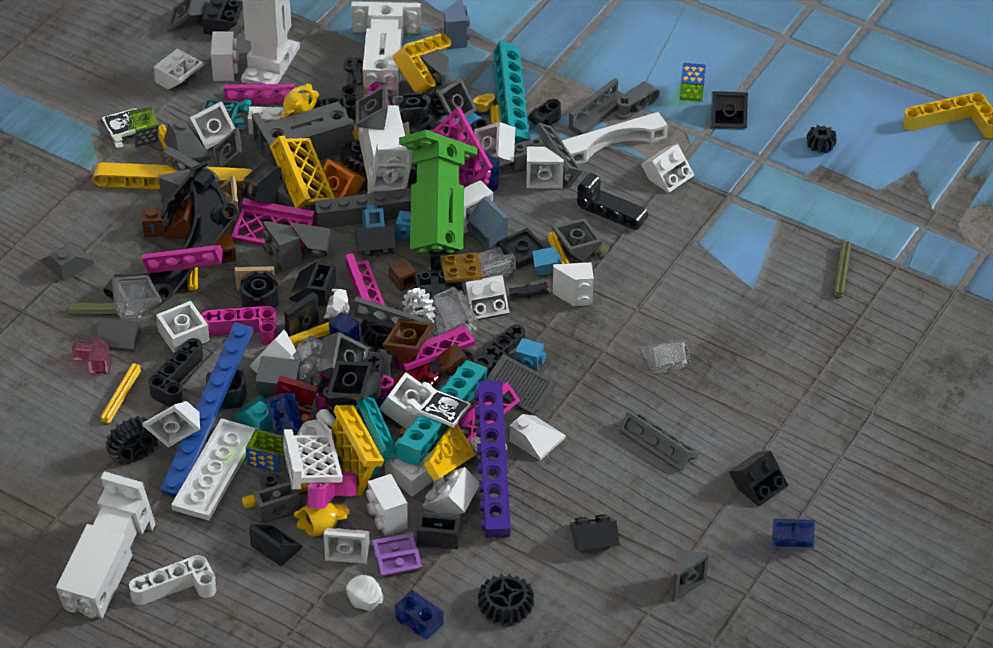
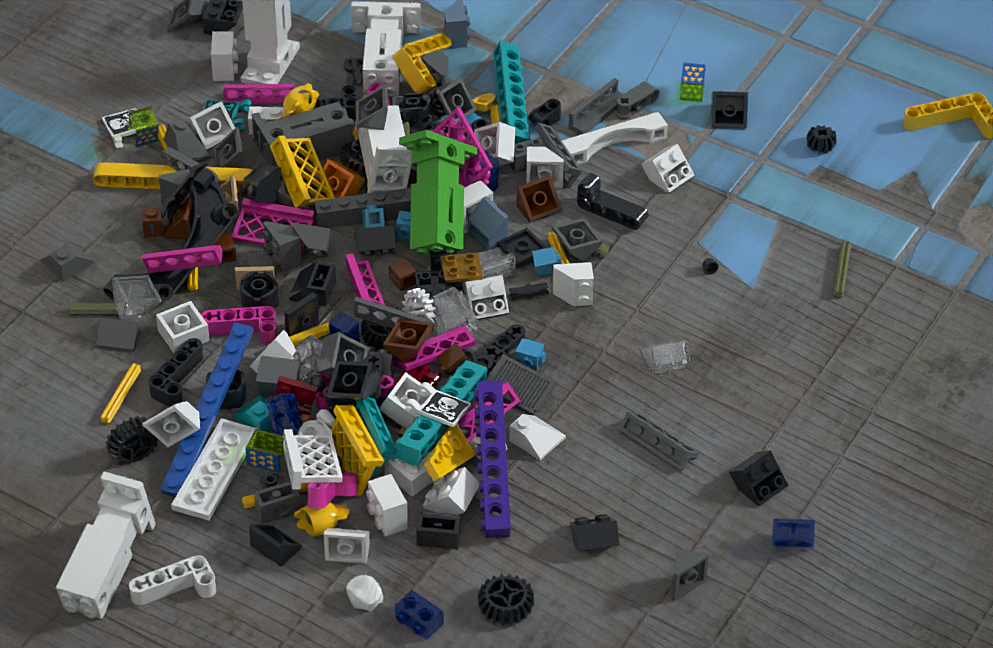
clear pink brick [72,337,111,374] -> none
white slope [154,49,203,90] -> none
white hair [324,289,350,322] -> none
medium lavender slope [372,533,422,576] -> none
none -> reddish brown slope [516,175,562,222]
none -> black hinge [702,258,719,274]

